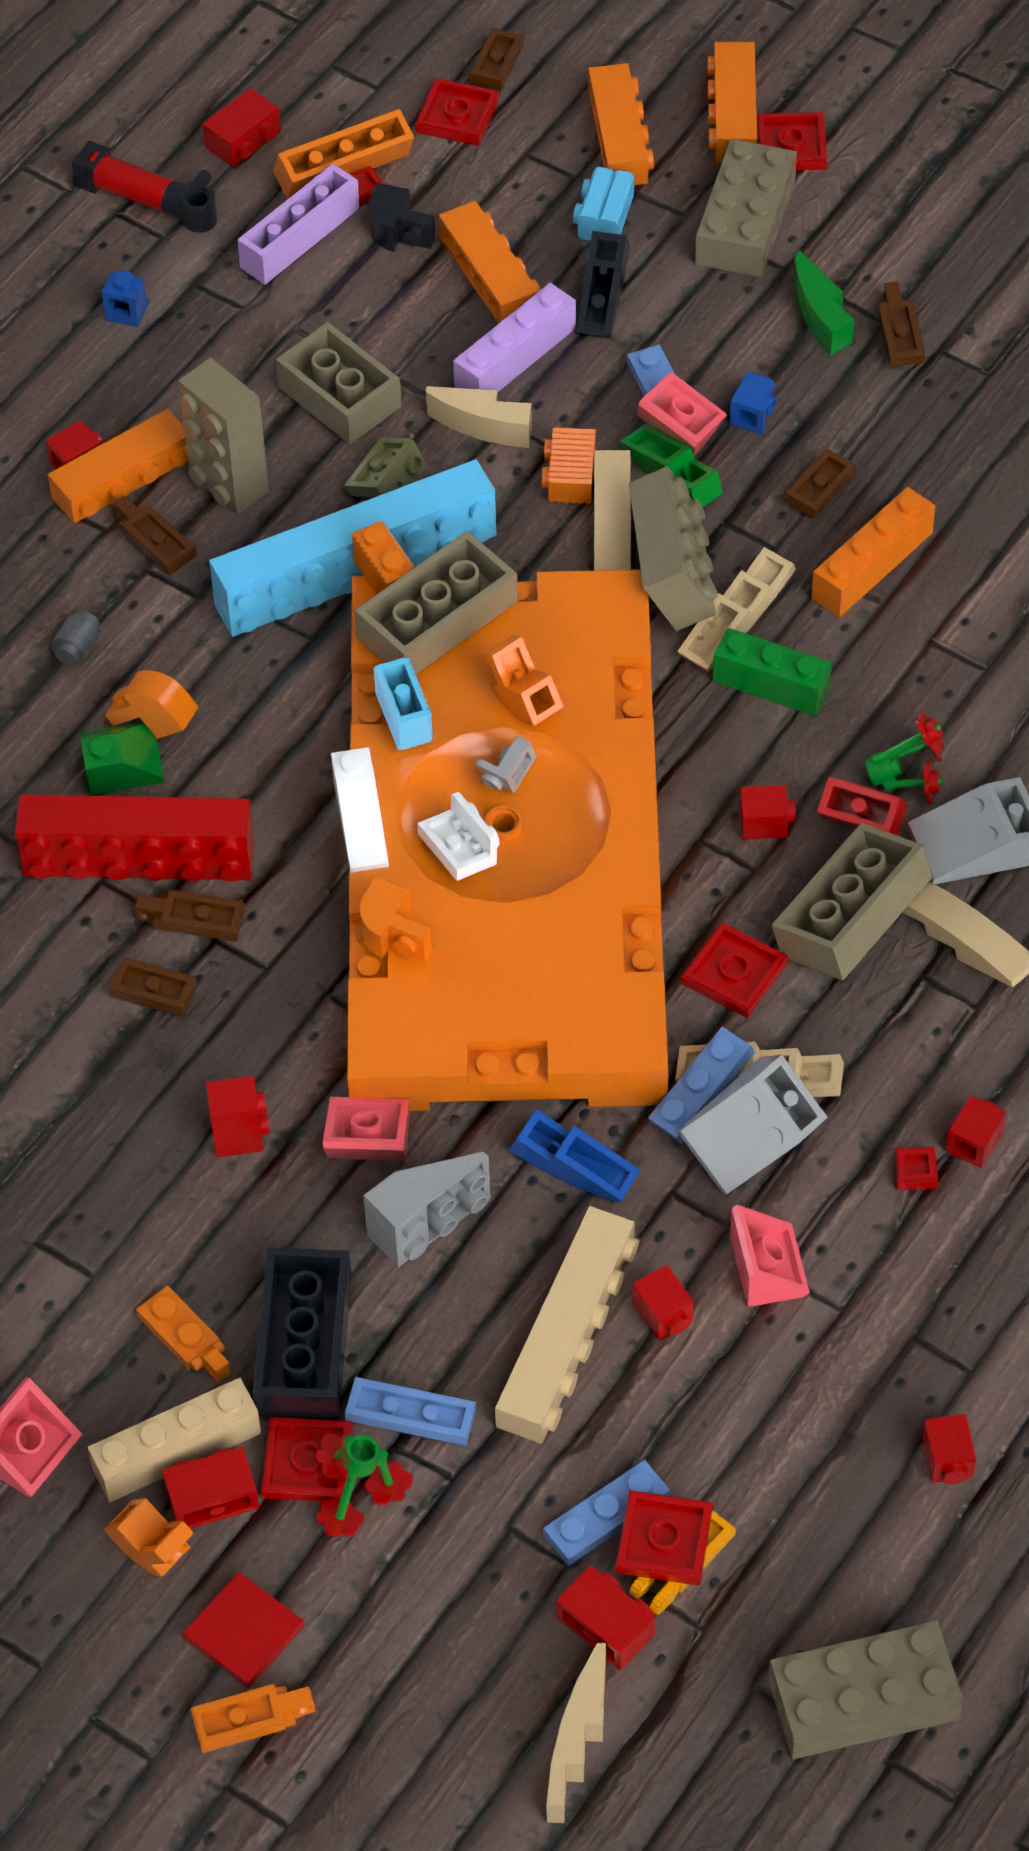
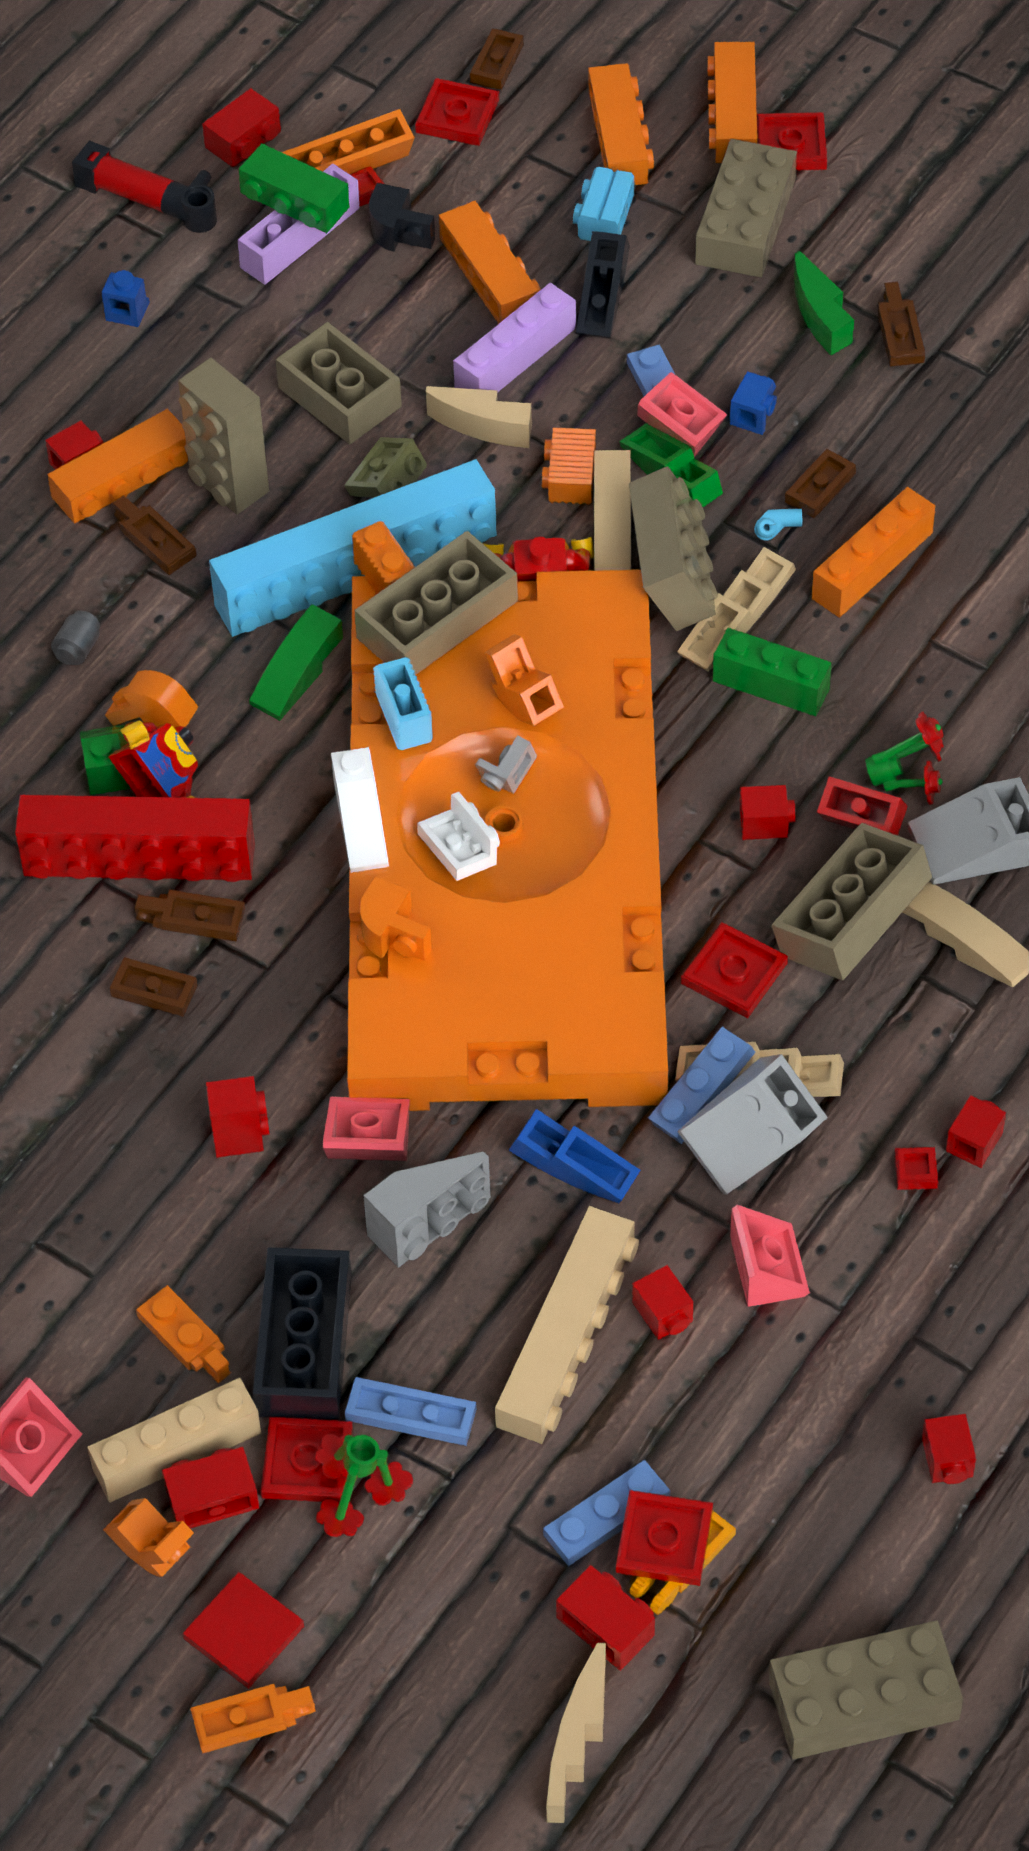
none -> torso [109,720,198,798]
none -> green brick [239,143,350,234]
none -> green slope [249,604,343,721]
none -> red torso [482,537,594,582]
none -> medium azure arm [754,509,802,541]

